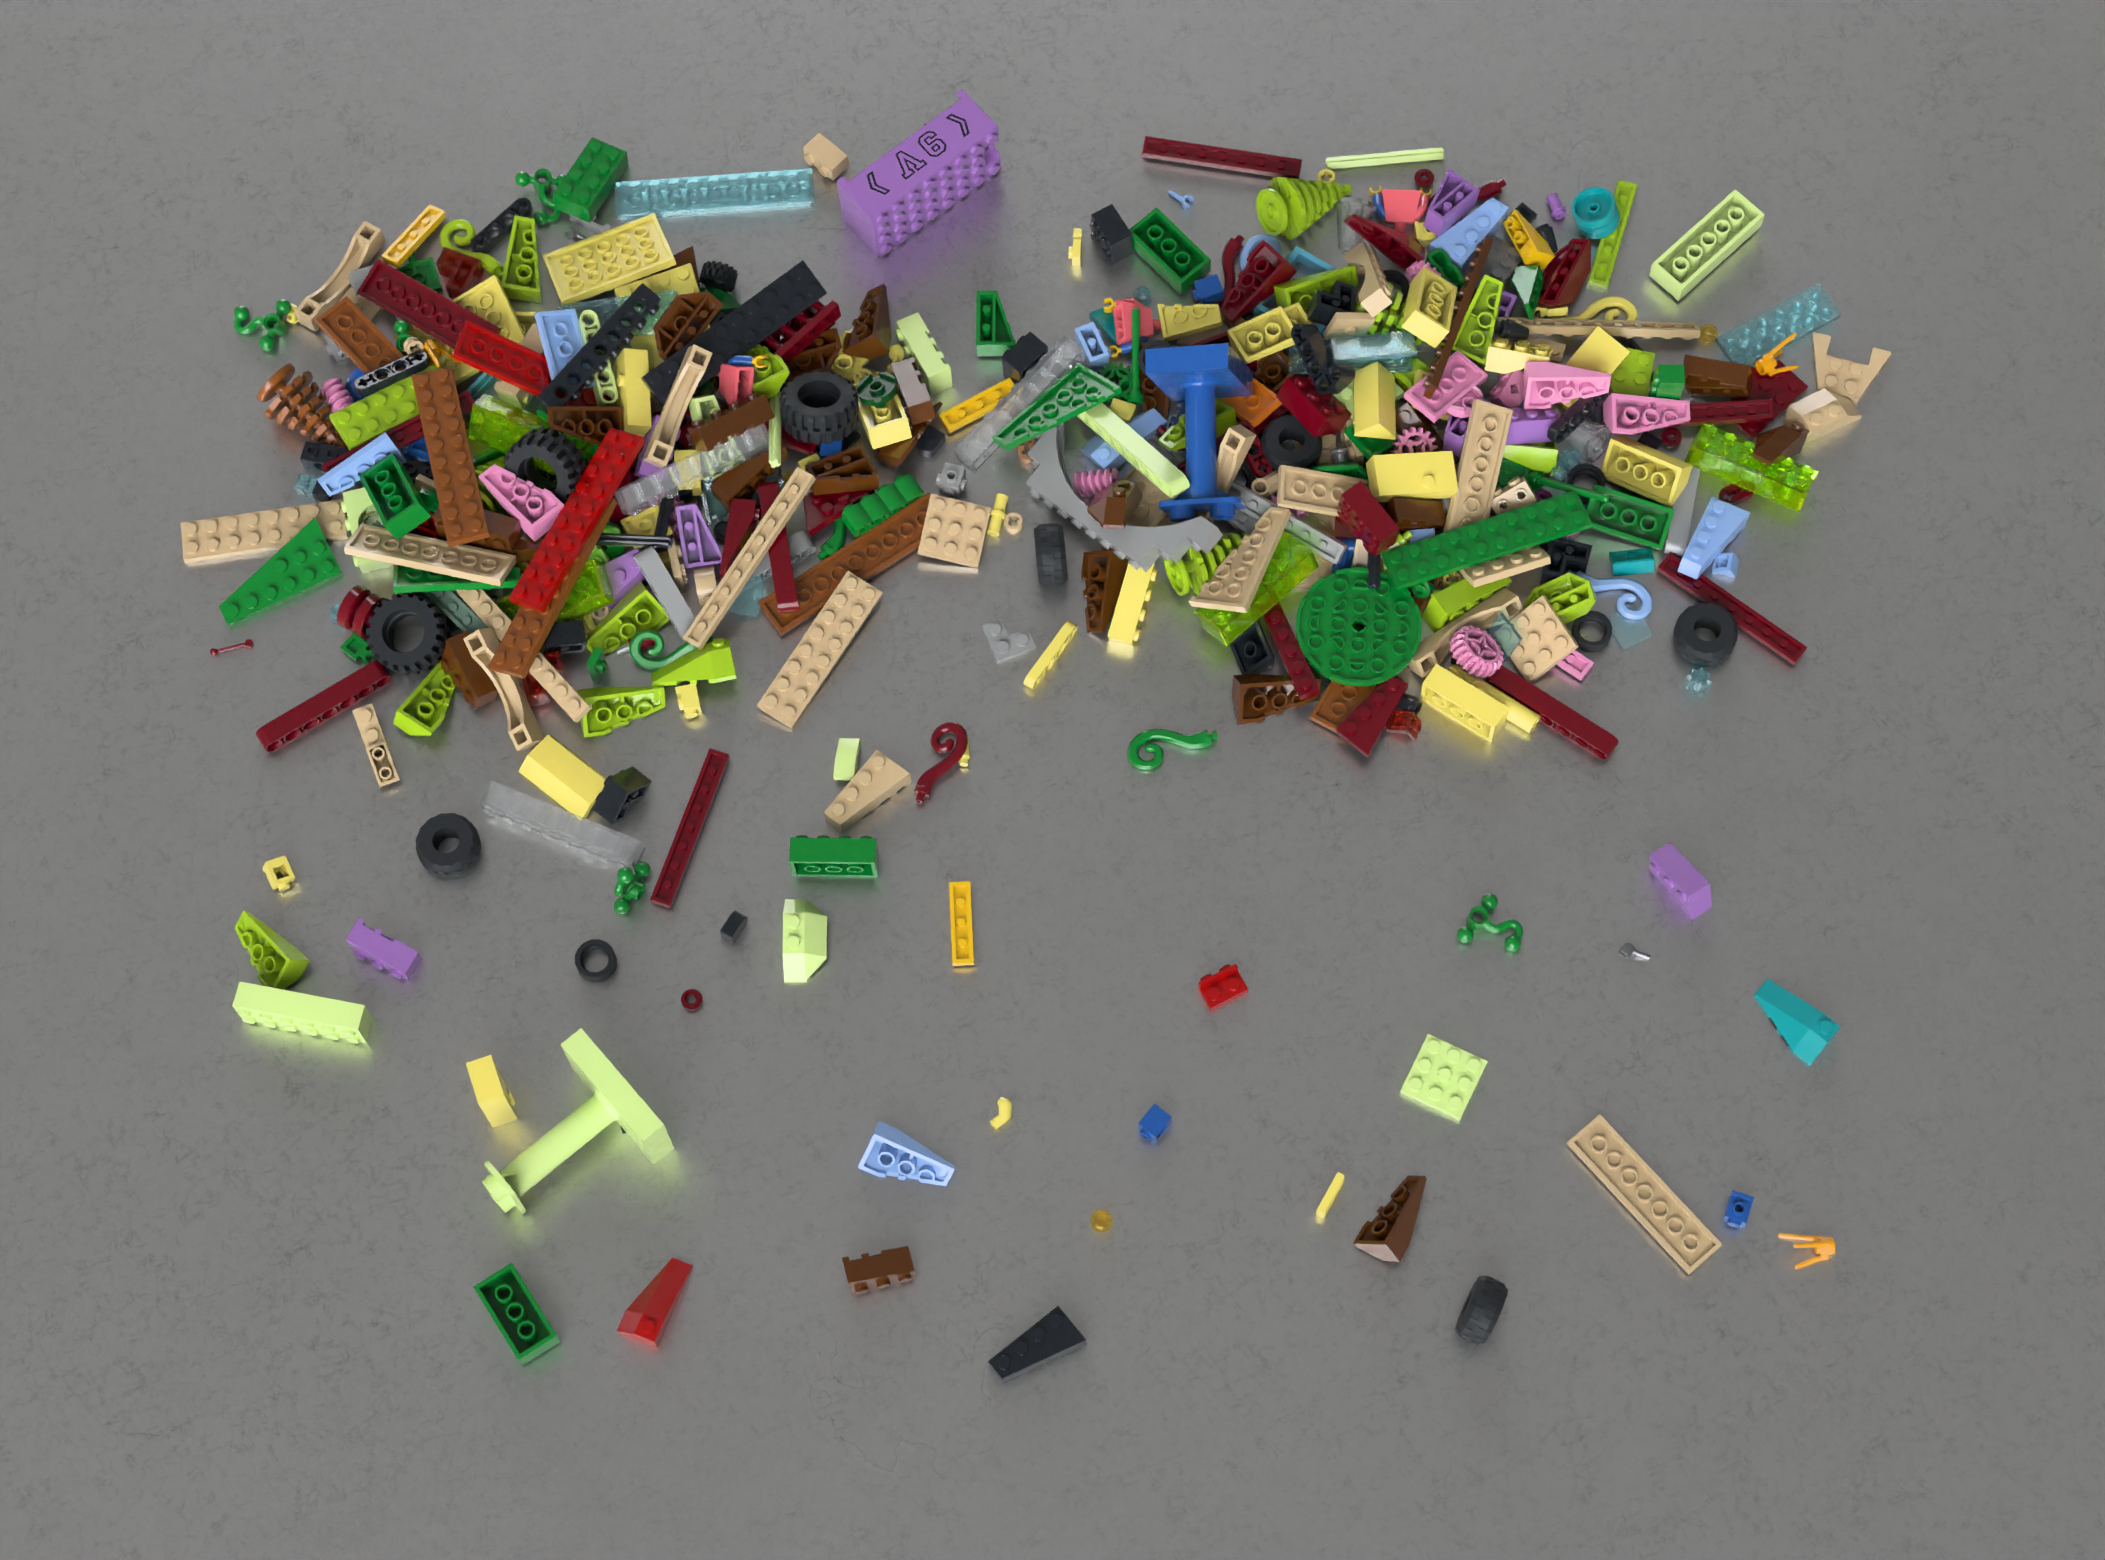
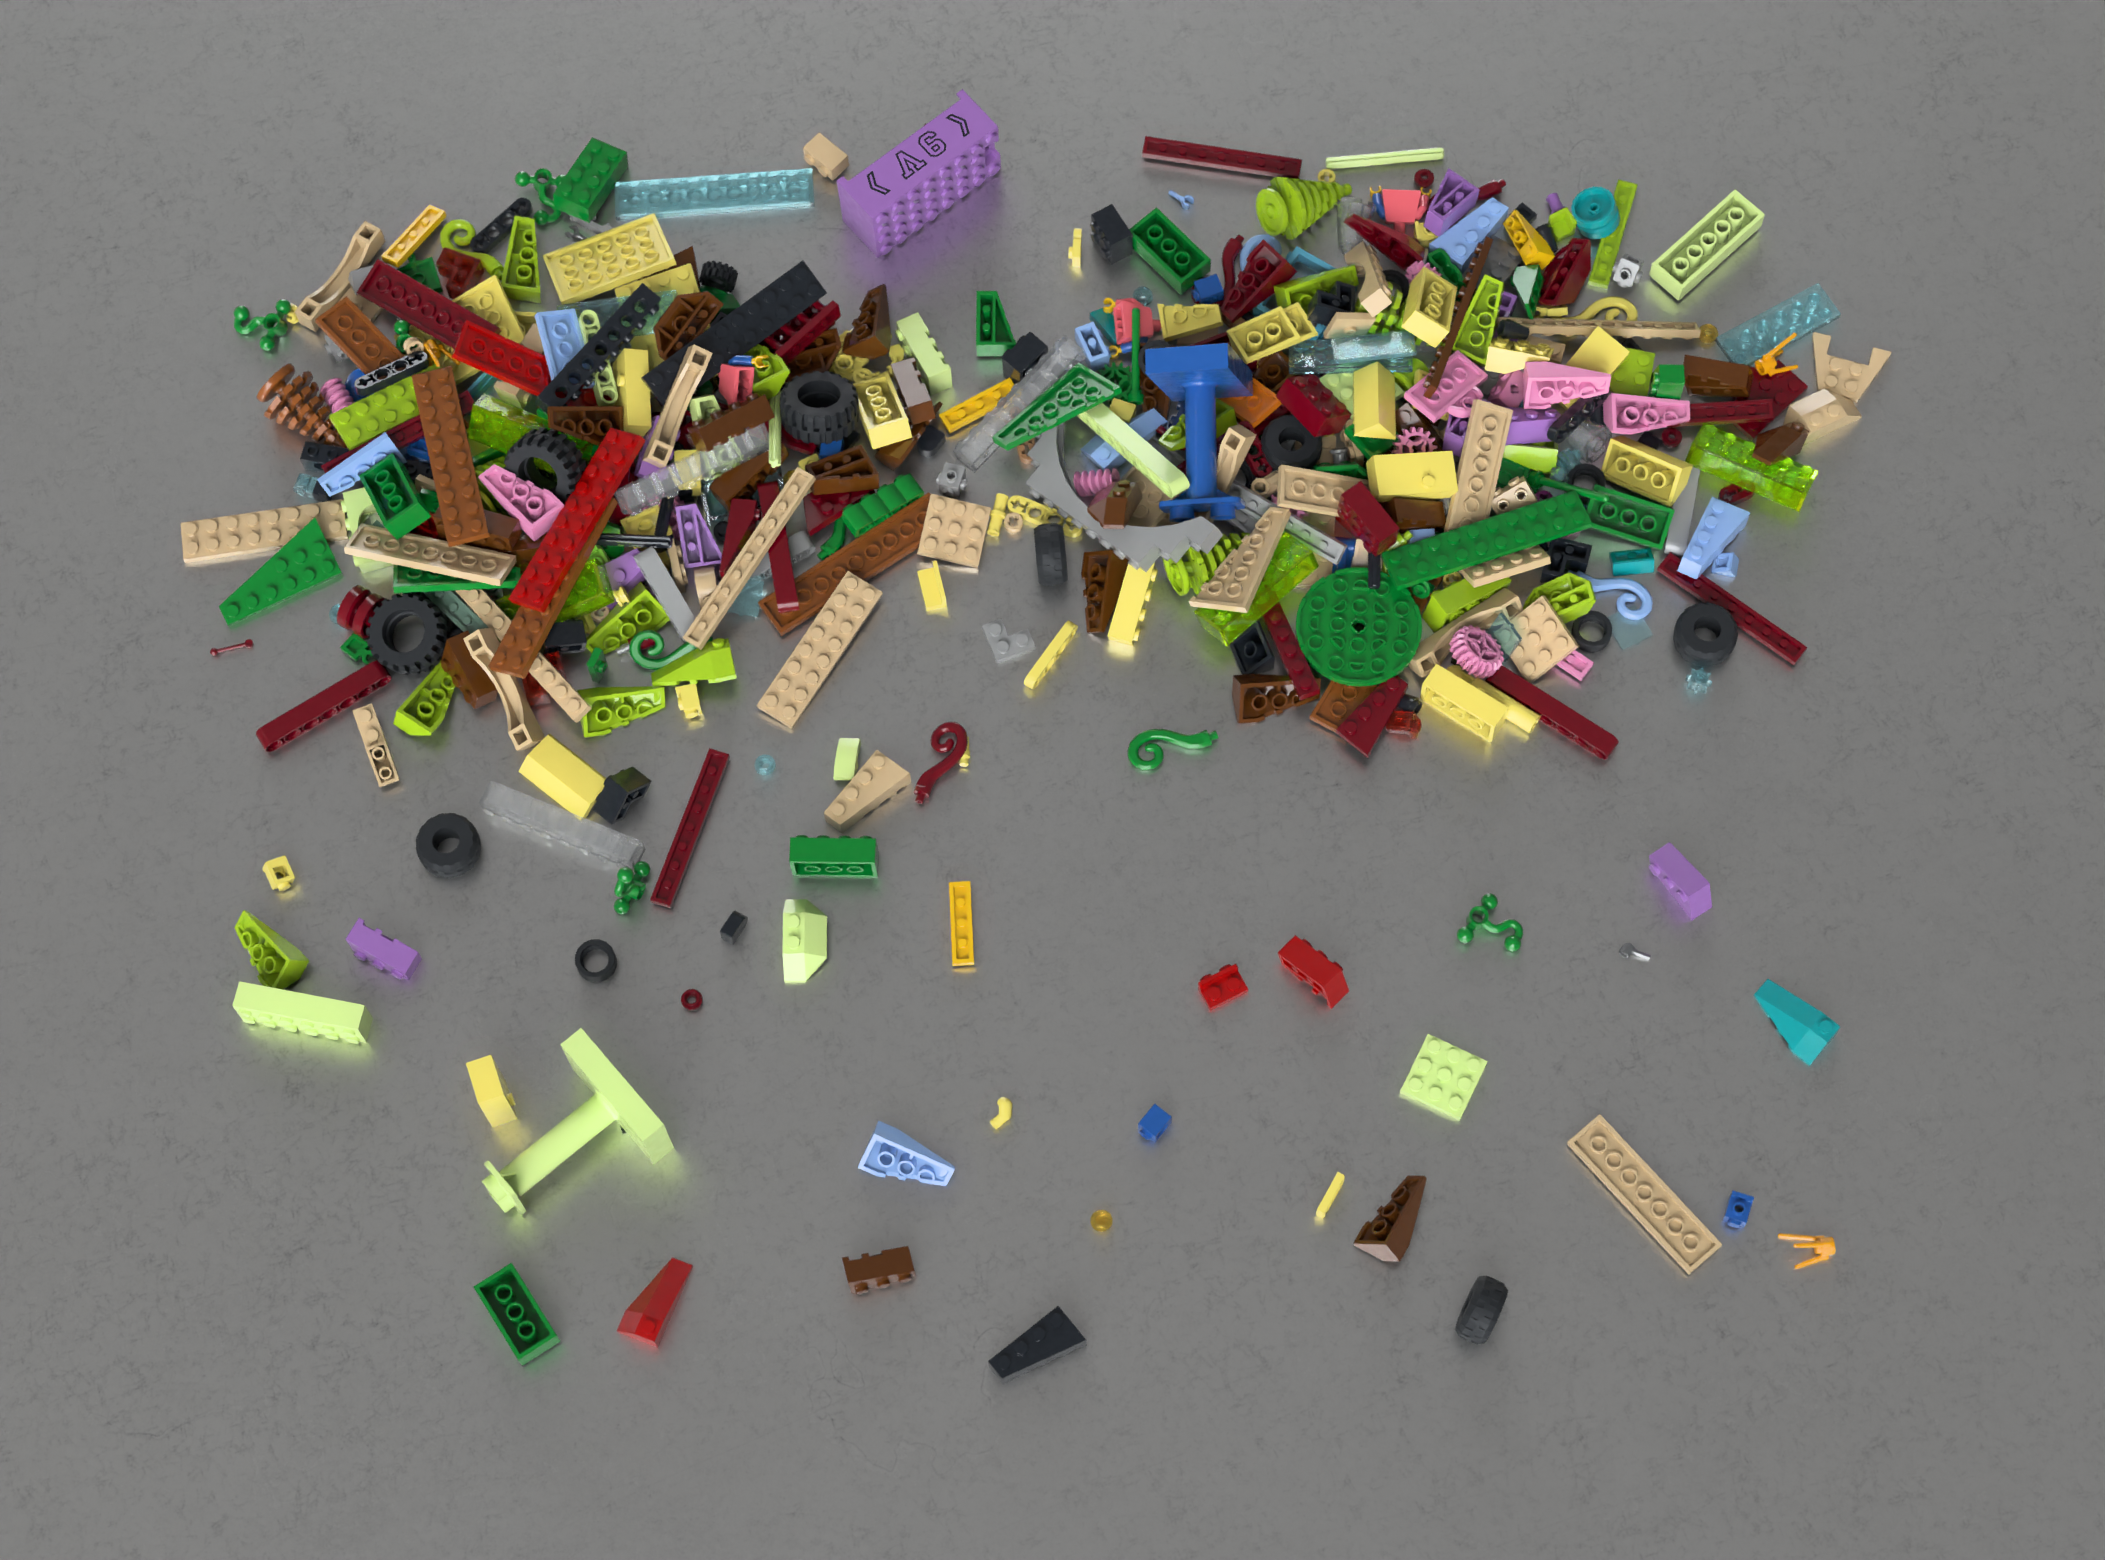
dark green plate [857,372,899,408] -> none
black beam [1291,324,1355,394] -> none
none -> light yellow bush [612,586,631,607]
none -> clear light blue plate [754,755,776,775]
none -> light yellow panel [917,560,947,611]
none -> light yellow beam [1007,495,1083,538]
none -> red wedge [1278,935,1349,1009]
none -> lime panel [1548,207,1577,243]
none -> light grey brick [1612,254,1644,288]

